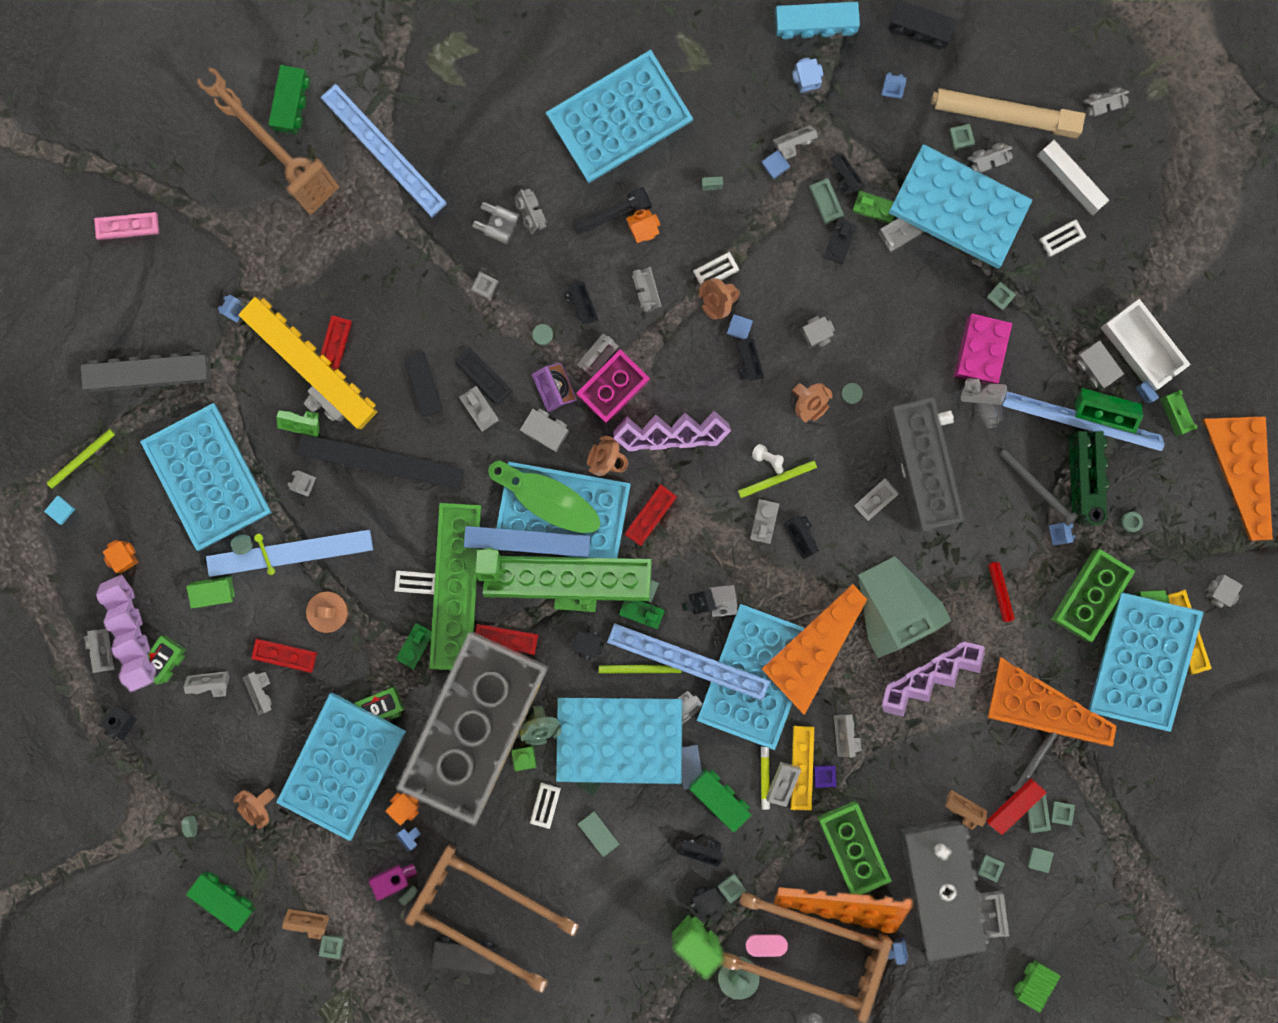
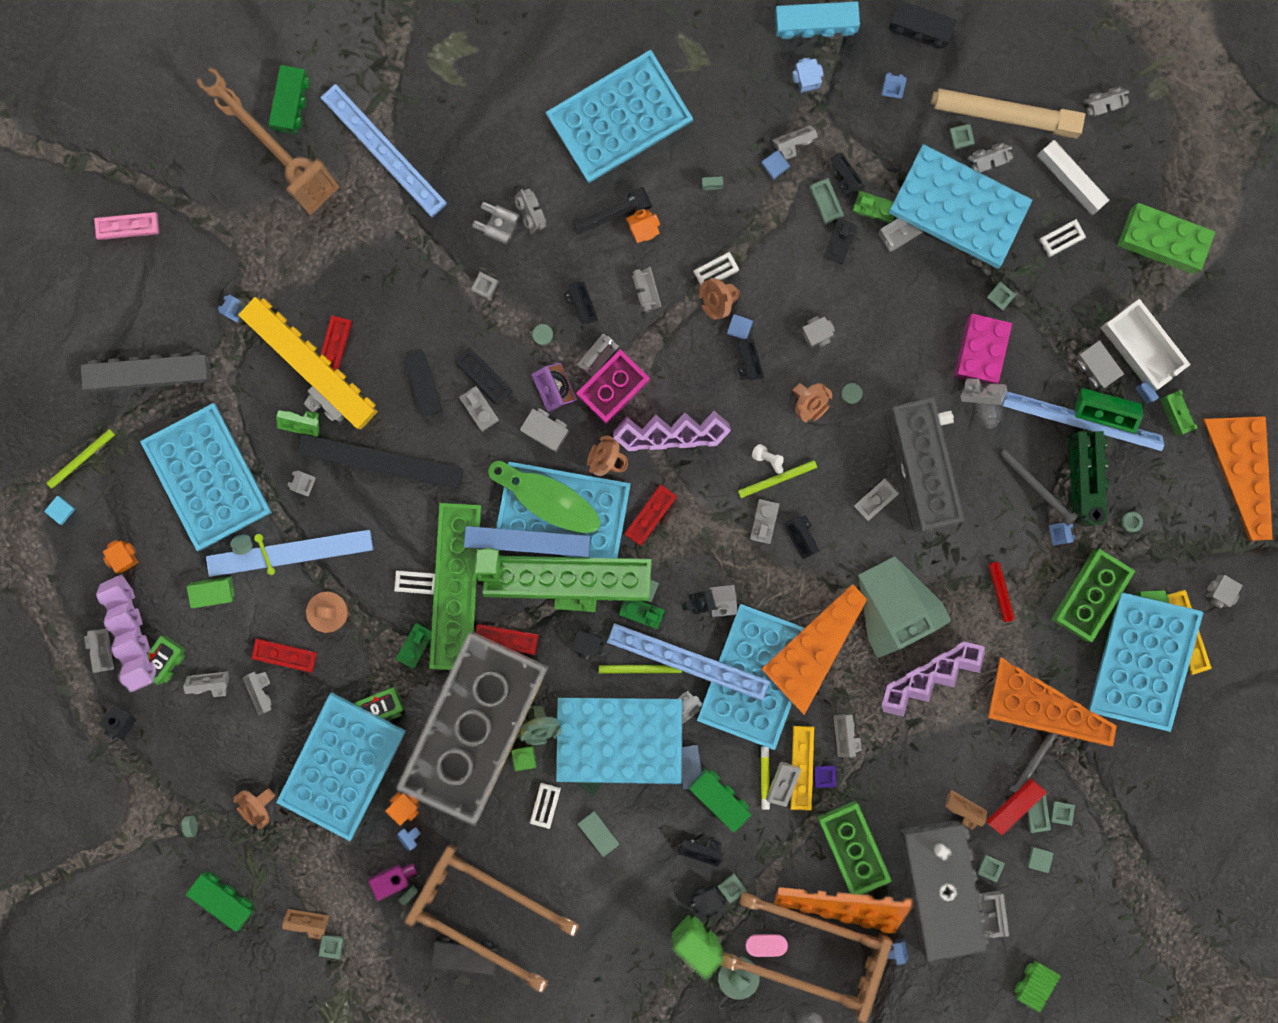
none -> bright green brick [1117,203,1215,274]

